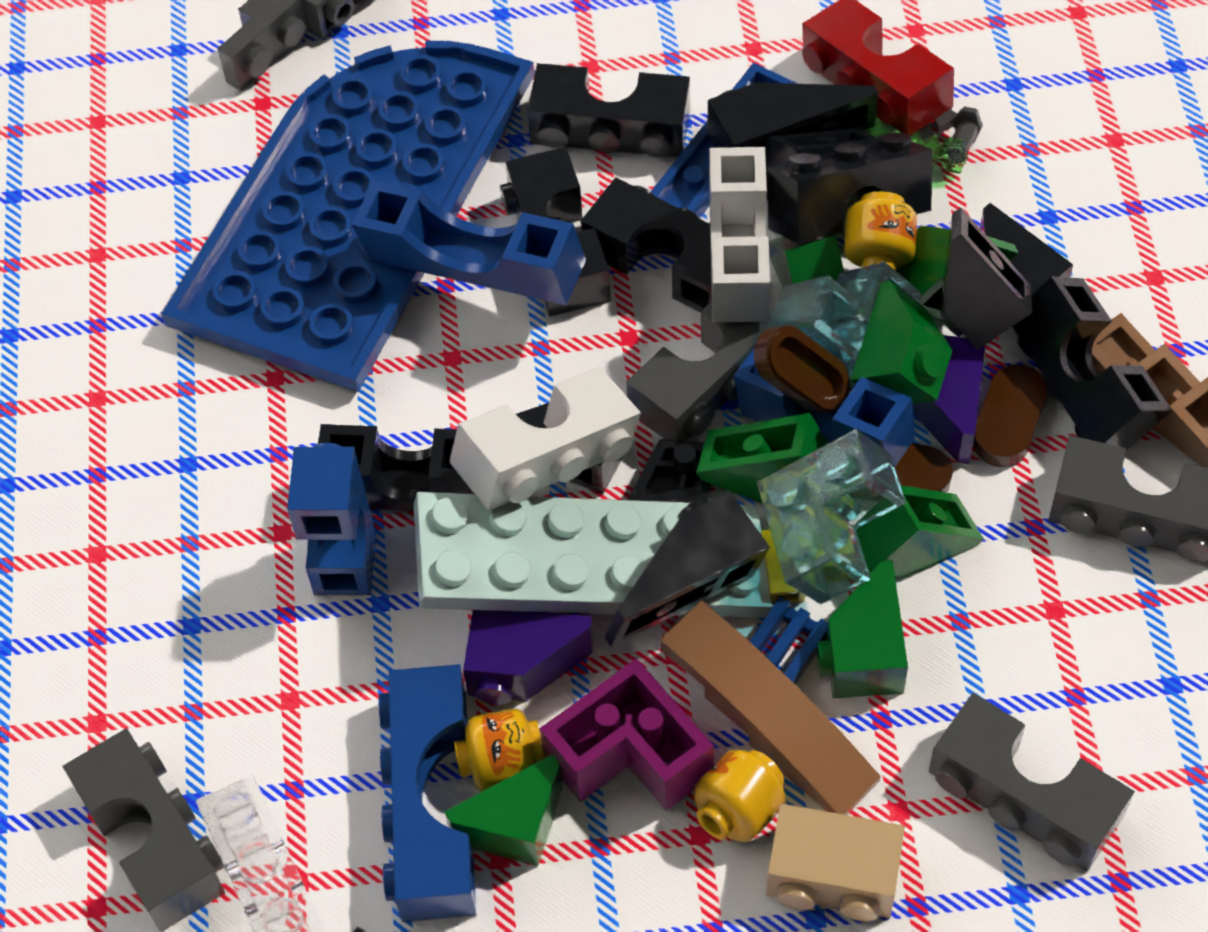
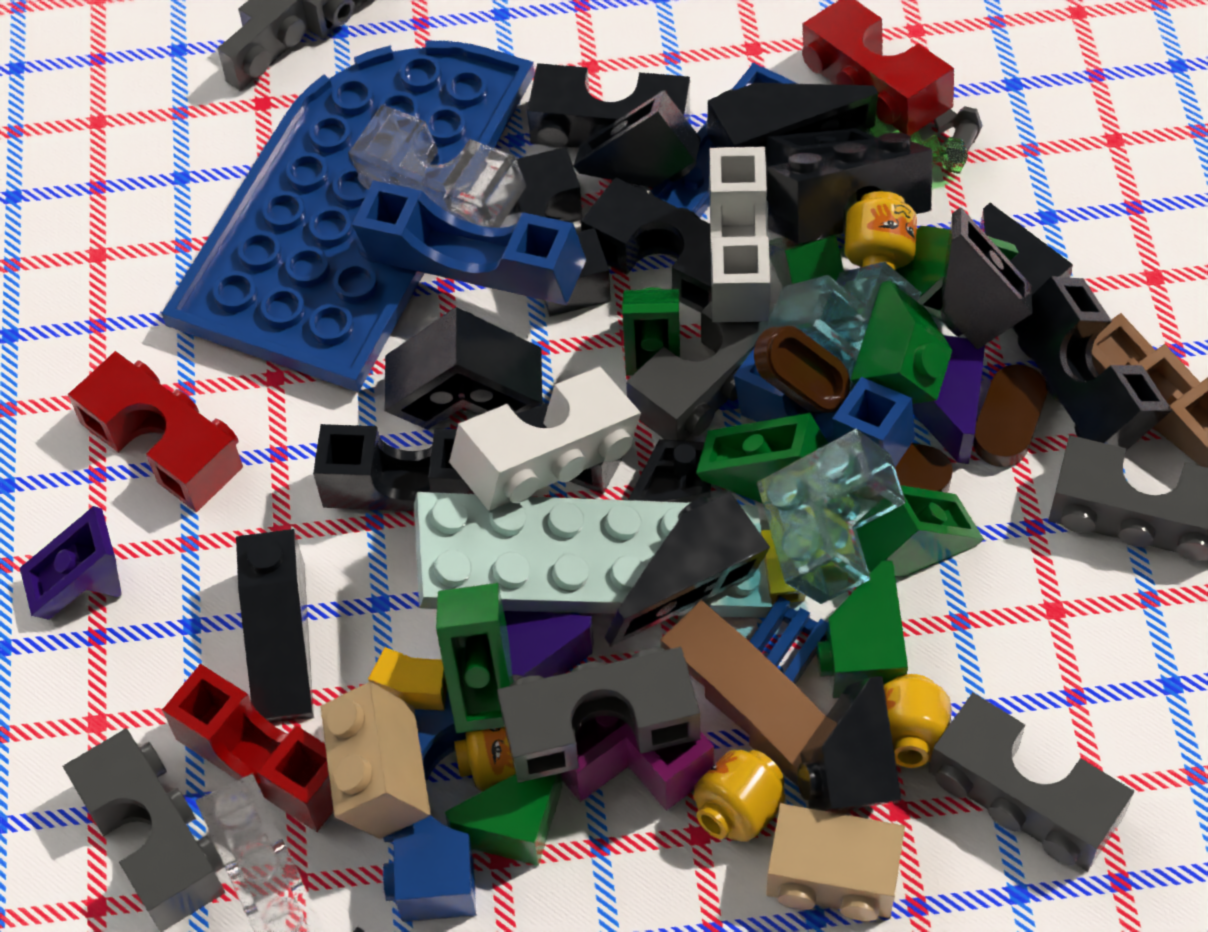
blue arch [287,443,376,596] -> none
none -> dark purple slope [19,506,122,620]
none -> red arch [67,350,243,513]
none -> red arch [162,663,334,832]
none -> black slope [236,529,314,723]
none -> tan brick [320,681,431,839]
none -> clear arch [348,104,527,228]
none -> yellow piece [368,647,447,711]
none -> black brick [384,307,543,430]
none -> green slope [436,583,513,734]
none -> dark grey arch [497,647,701,783]
none -> black slope [573,90,701,188]
none -> green slope [622,287,680,376]
none -> black slope [797,676,902,812]
none -> yellow head [884,674,952,768]

